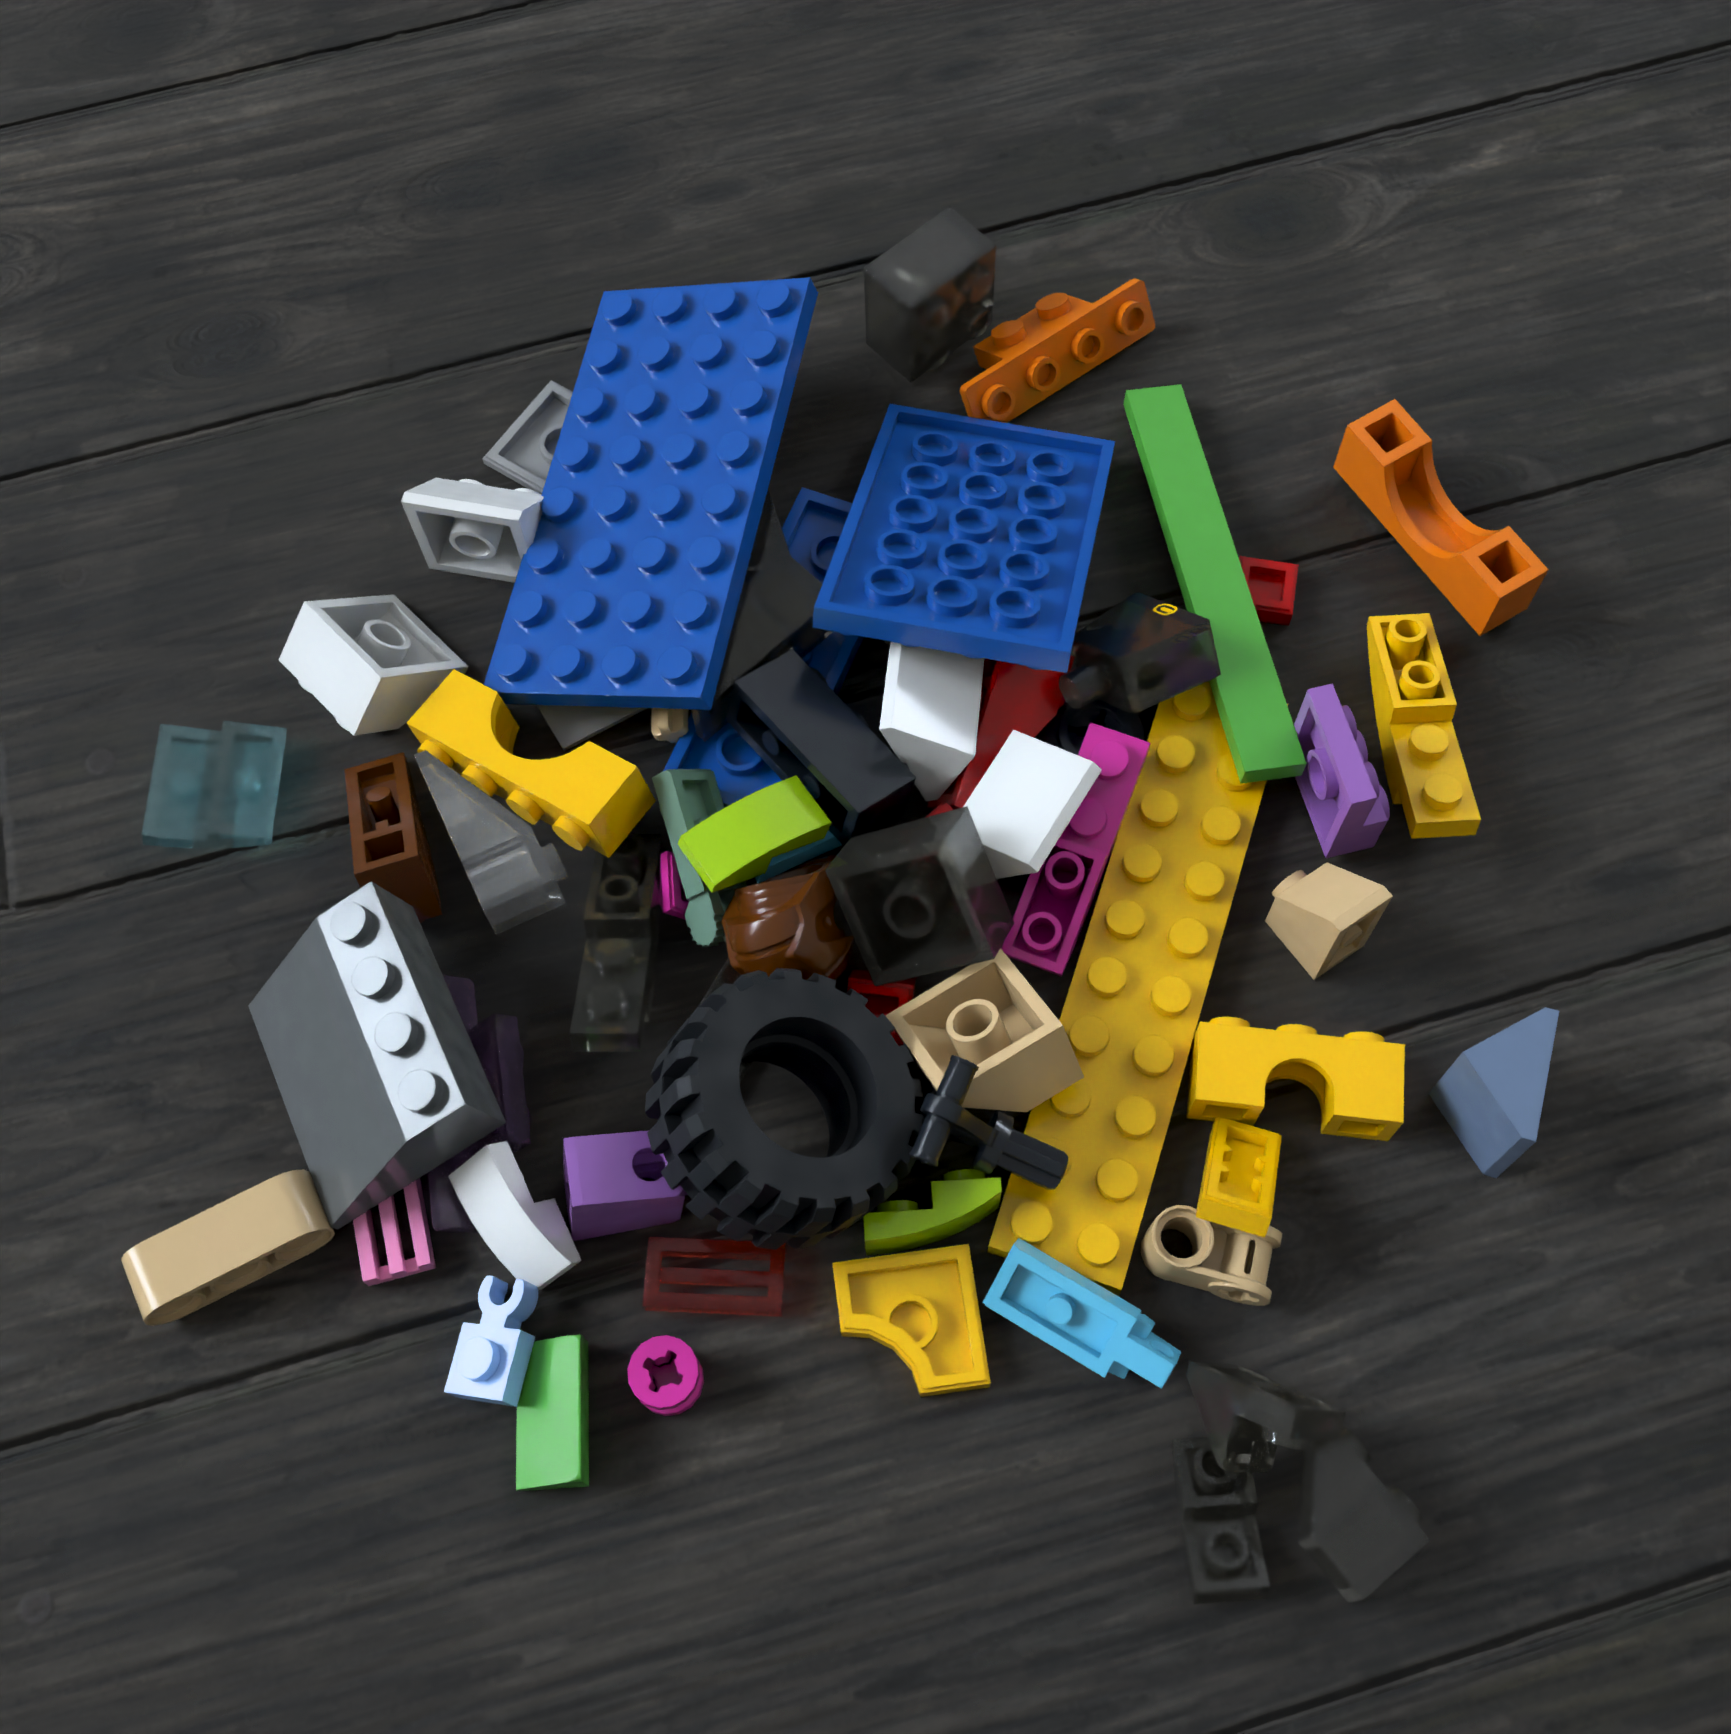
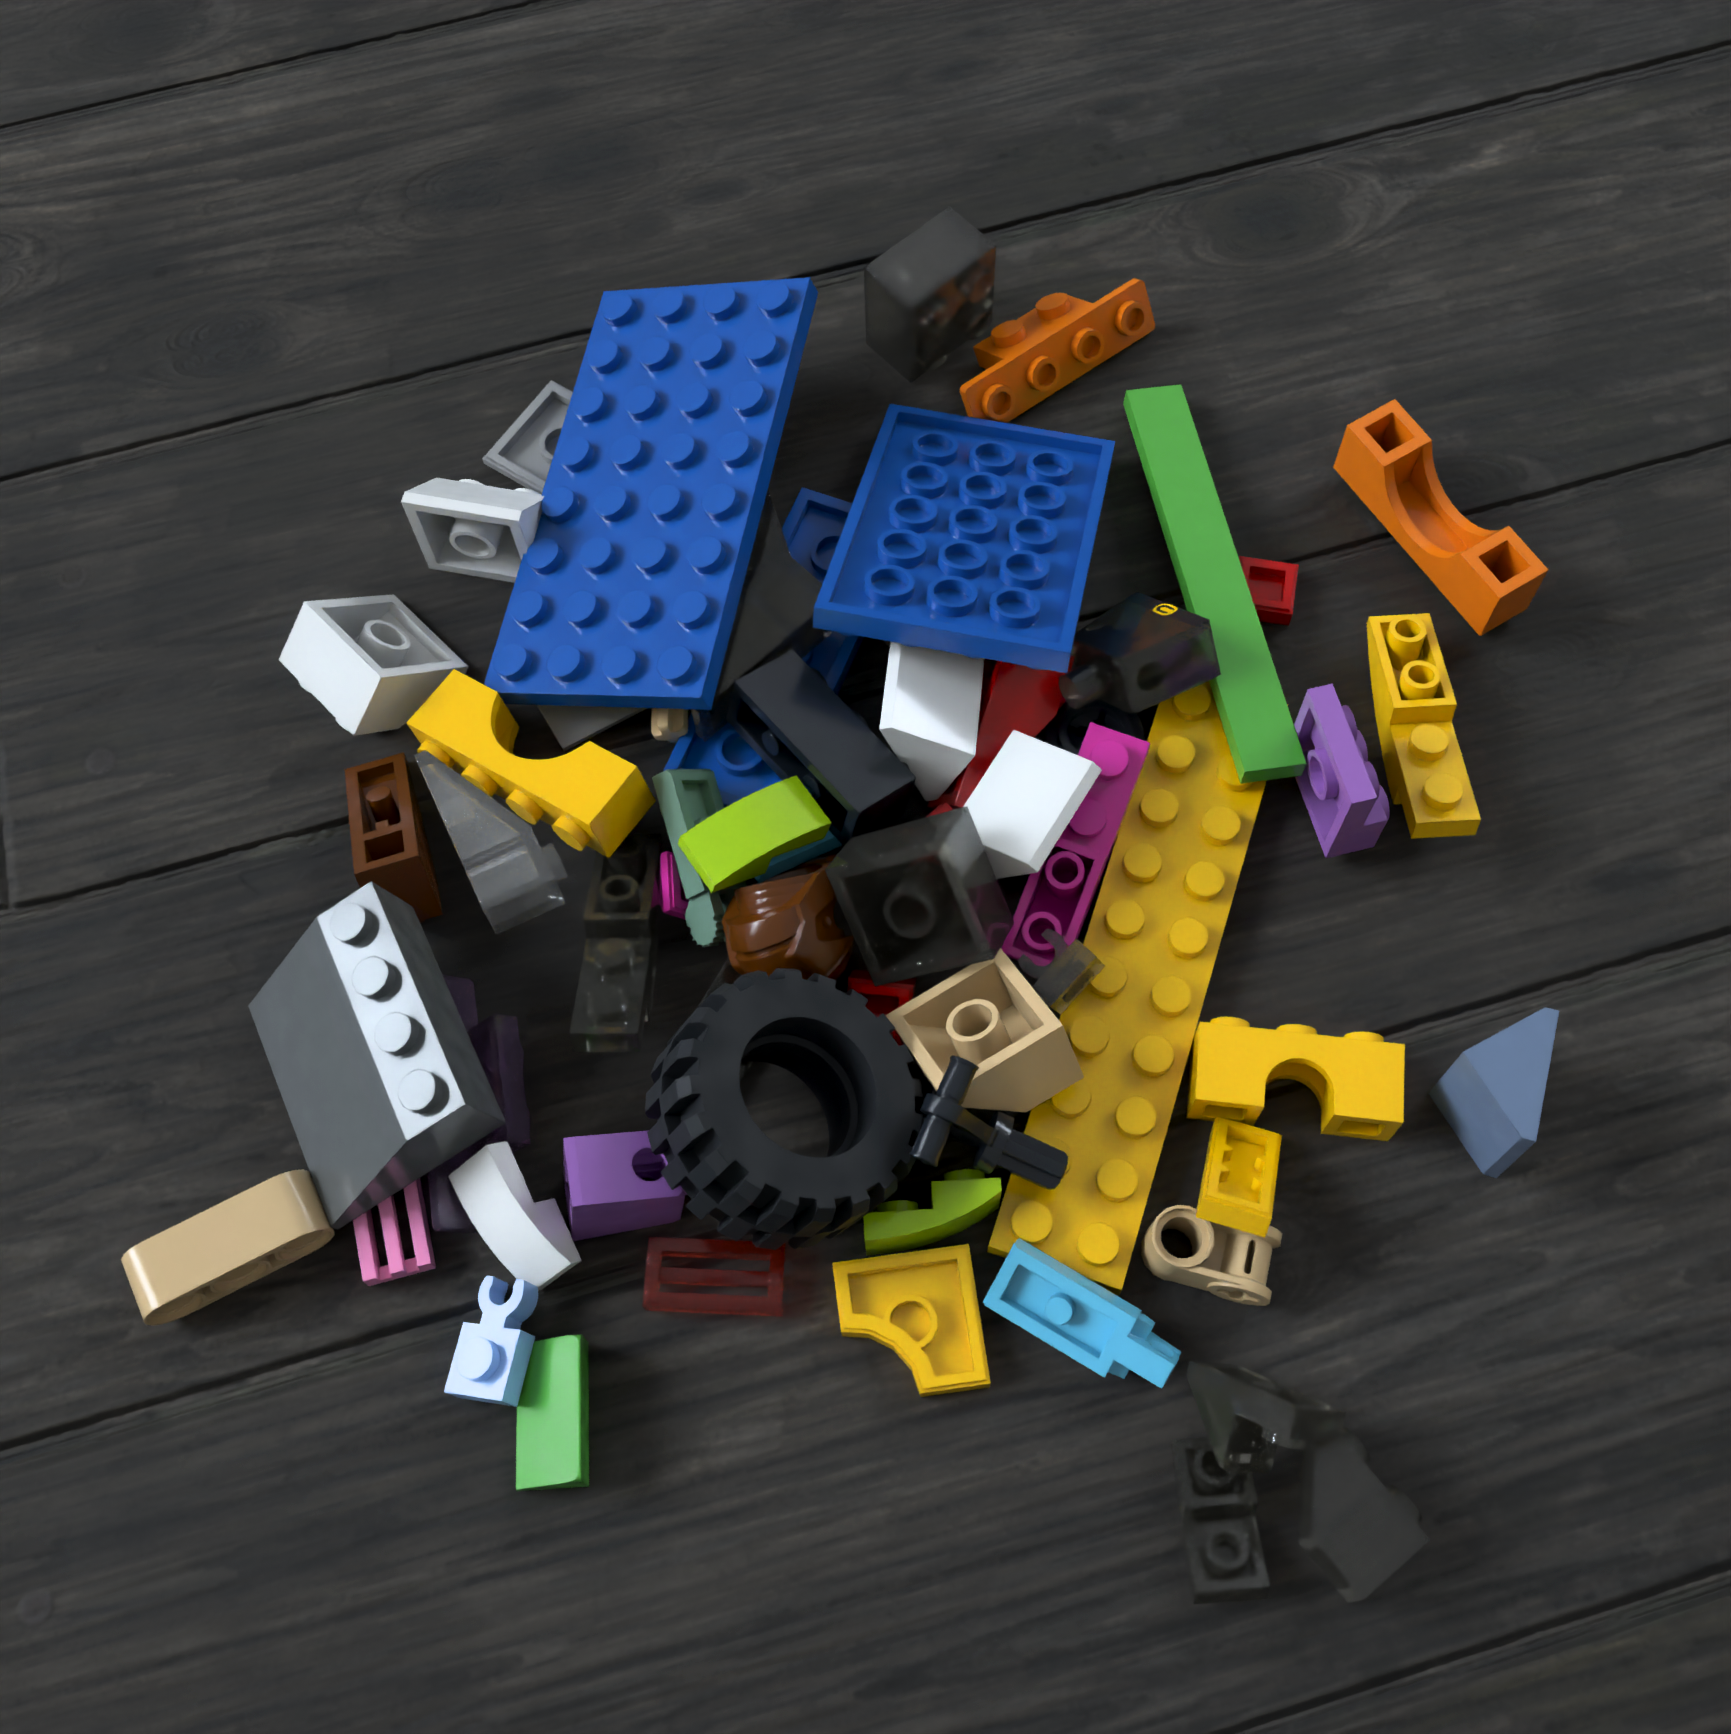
clear light blue slope [142,721,287,848] -> none
dark pink wheel [627,1335,704,1416] -> none
tan slope [1265,862,1393,980] -> none
none -> clear smoke tile [1018,929,1105,1014]

